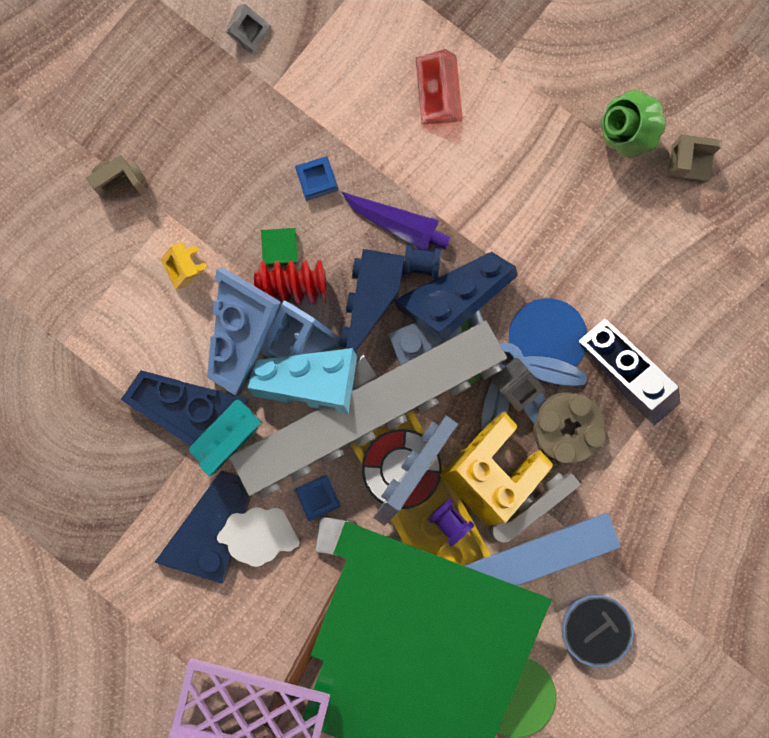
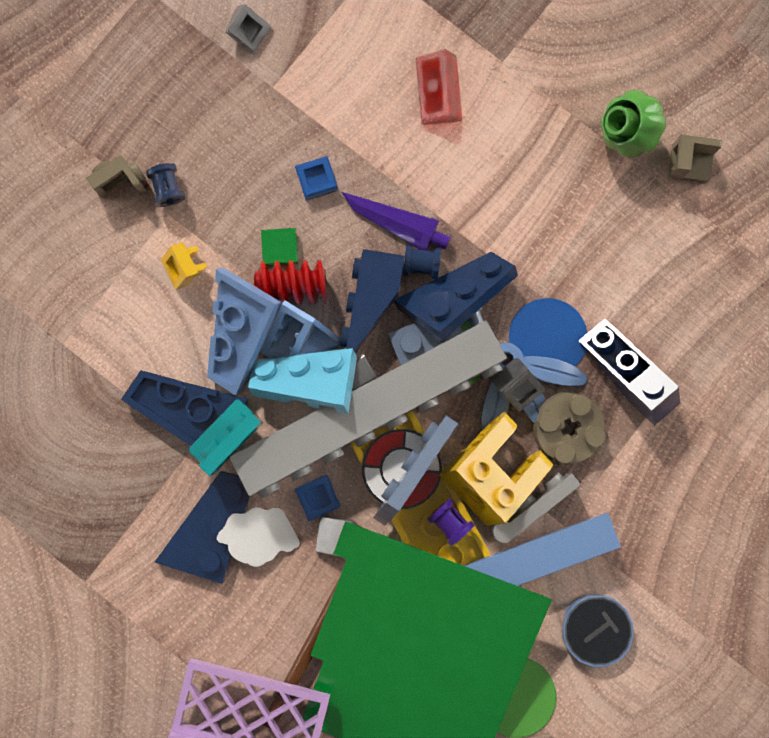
none -> dark blue bush [146,163,185,207]

